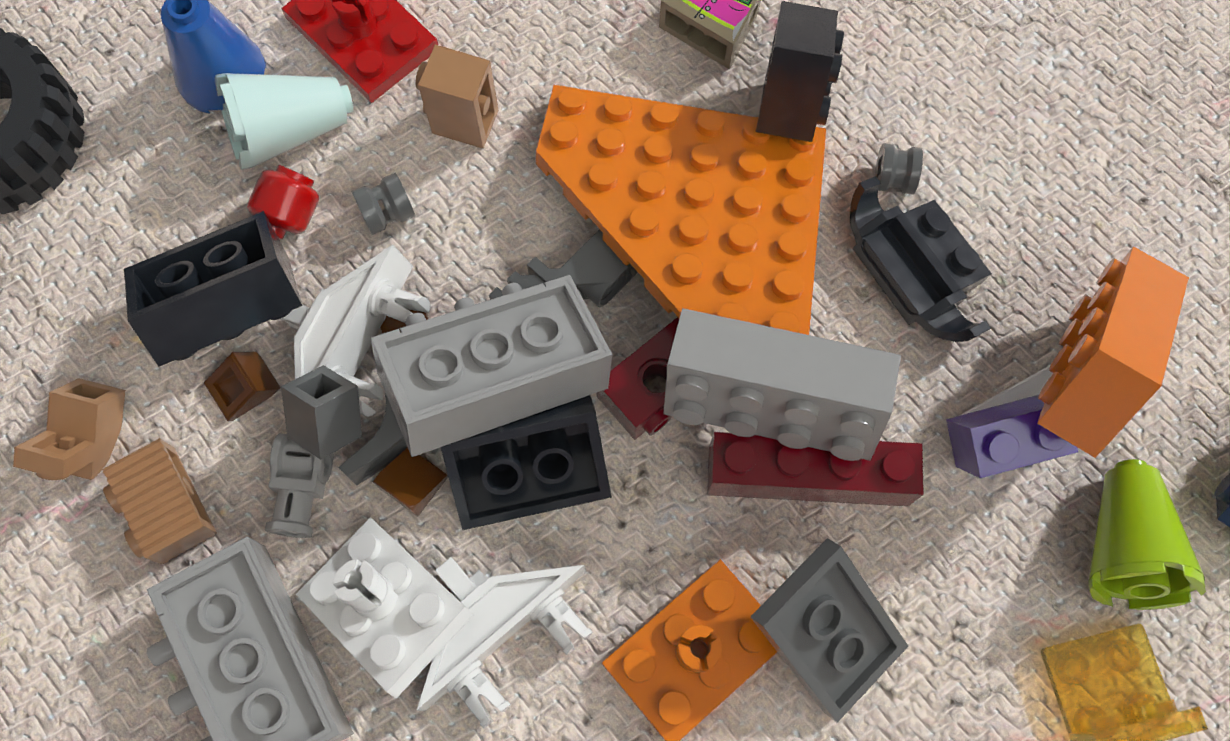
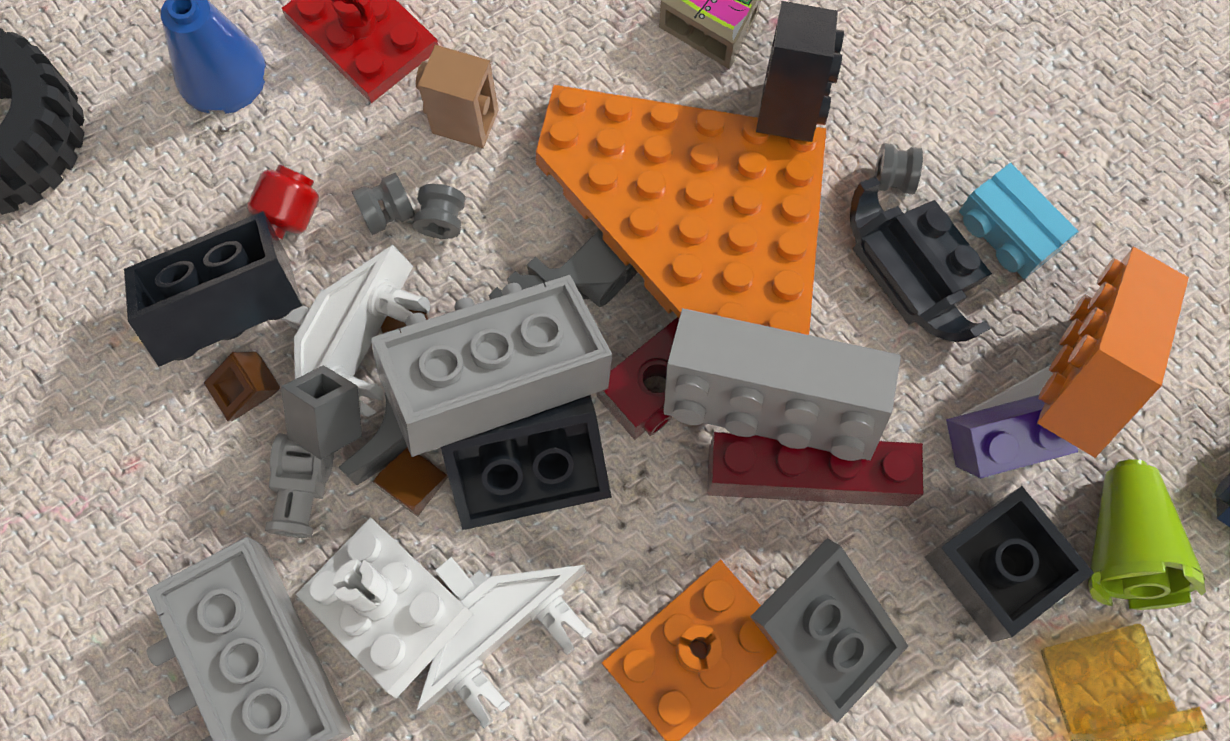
medium nougat brick [13,378,126,480] -> none
medium nougat brick [103,438,217,564] -> none
light aqua cone [215,73,354,170] -> none
none -> dark grey wheel [412,184,466,239]
none -> black brick [925,486,1094,642]
none -> medium azure brick [959,163,1079,280]

